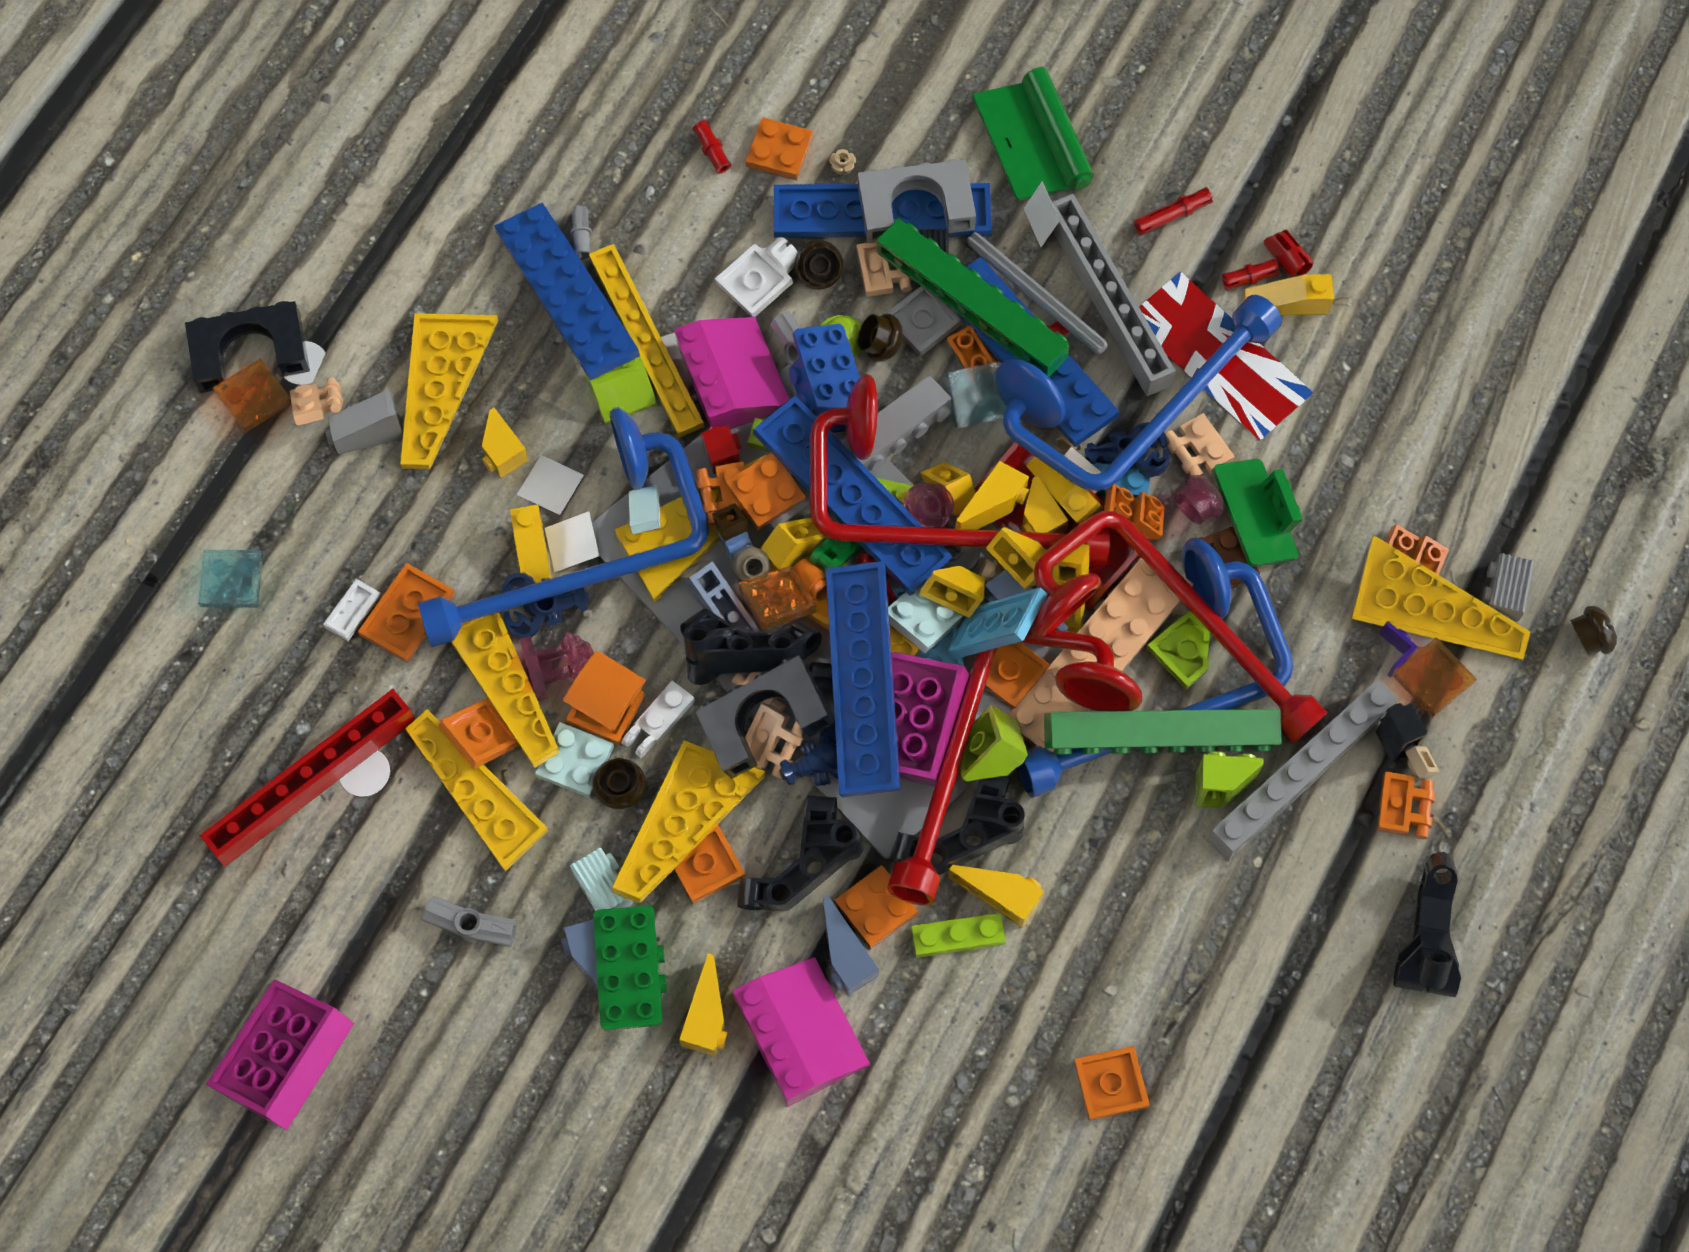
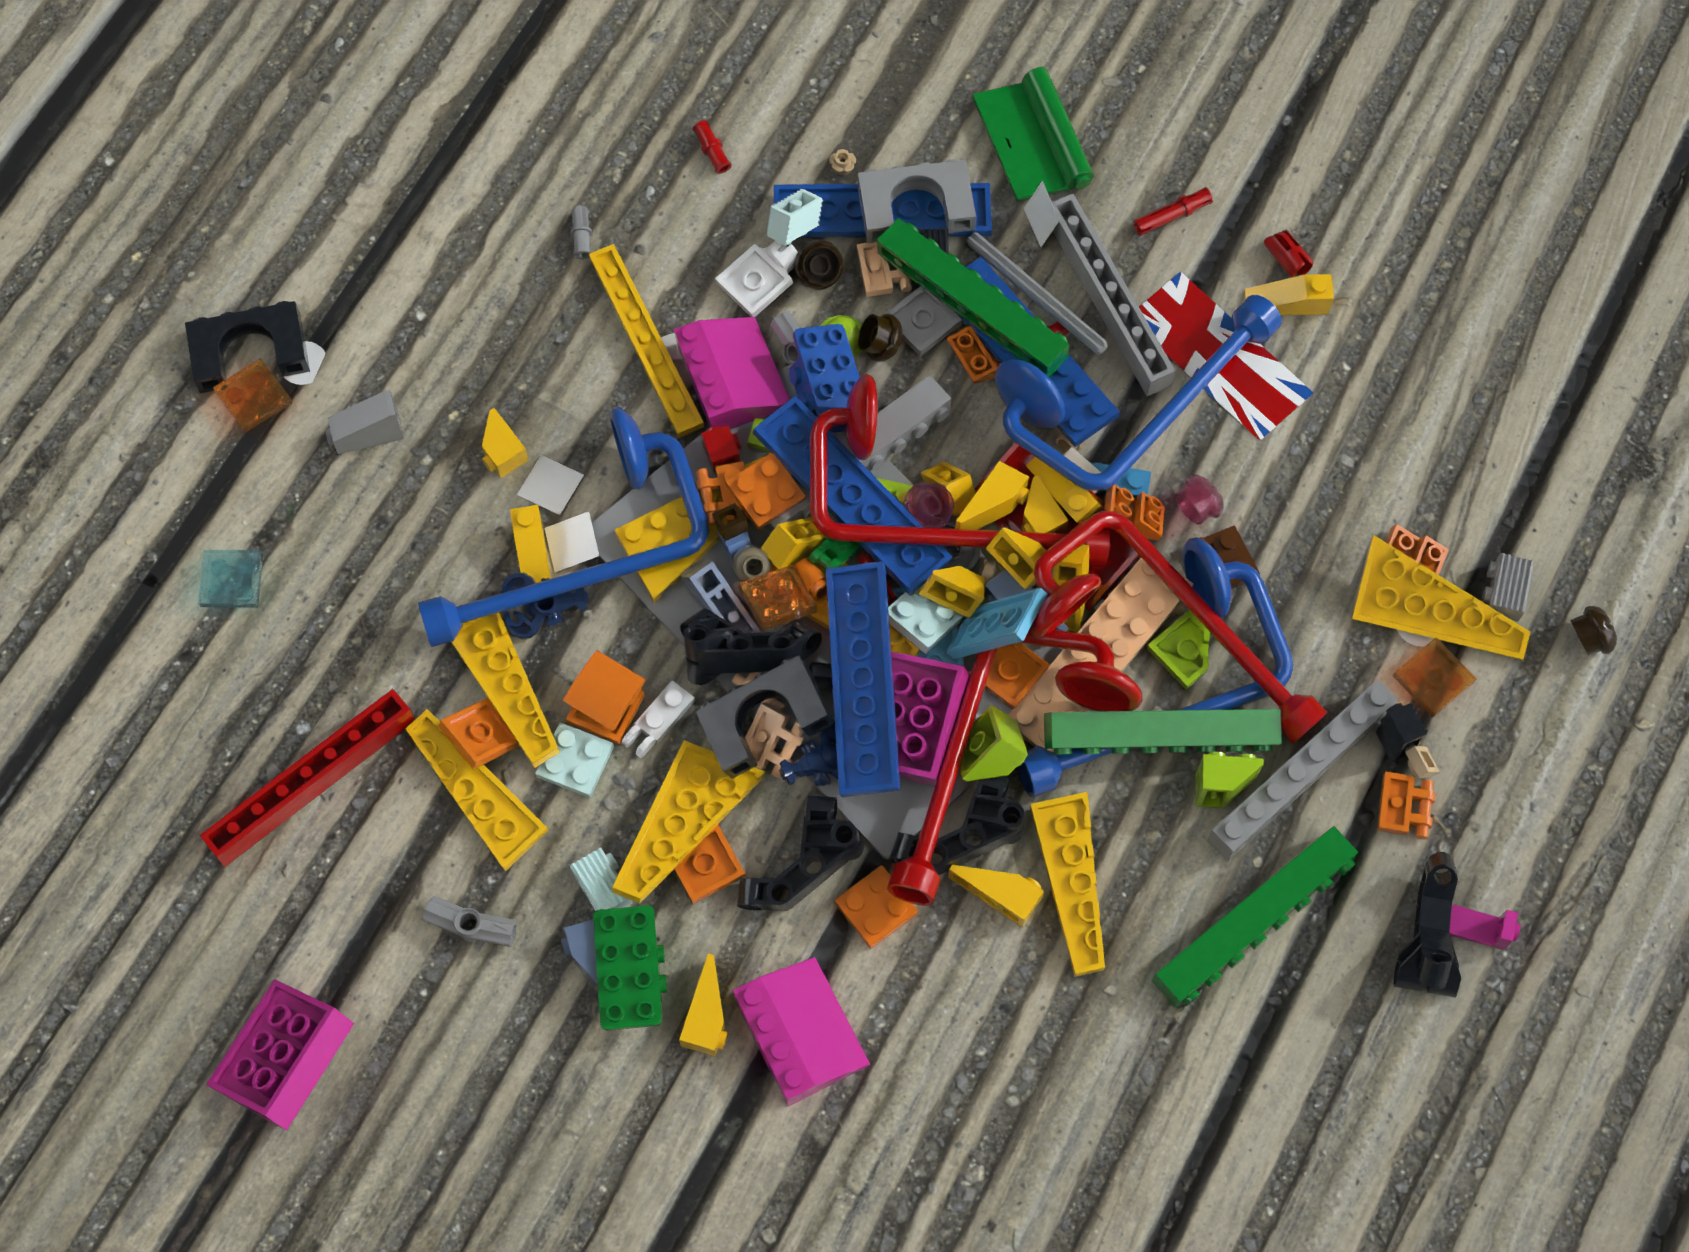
light nougat plate [290,377,343,426] -> none
white plate [323,579,381,642] -> none
white sticker [340,751,390,796] -> none
orange plate [358,563,456,663] -> none
yellow wing [400,313,499,469] -> none
blue plate [494,202,640,380] -> none
clear pink tile [520,632,594,701] -> none
lime slope [584,356,657,424] -> none
dark brown piece [592,758,646,809] -> none
light aqua tile [629,485,661,534] -> none
orange plate [746,117,813,181] -> none
sand blue slope [823,896,879,996] -> none
lime plate [911,913,1006,958] -> none
clear light blue plate [945,362,1007,428] -> none
orange plate [1074,1046,1150,1121] -> none
dark blue animal [1084,422,1170,477] -> none
light nougat plate [1165,413,1235,481] -> none
green bracket [1212,459,1303,567] -> none
red pin [1221,259,1279,291] -> none
dark purple bracket [1380,621,1418,678] -> none
none -> light aqua brick [767,189,823,245]
none -> yellow wing [1029,791,1105,977]
none -> green brick [1152,826,1358,1008]
none -> dark pink bracket [1450,905,1521,950]

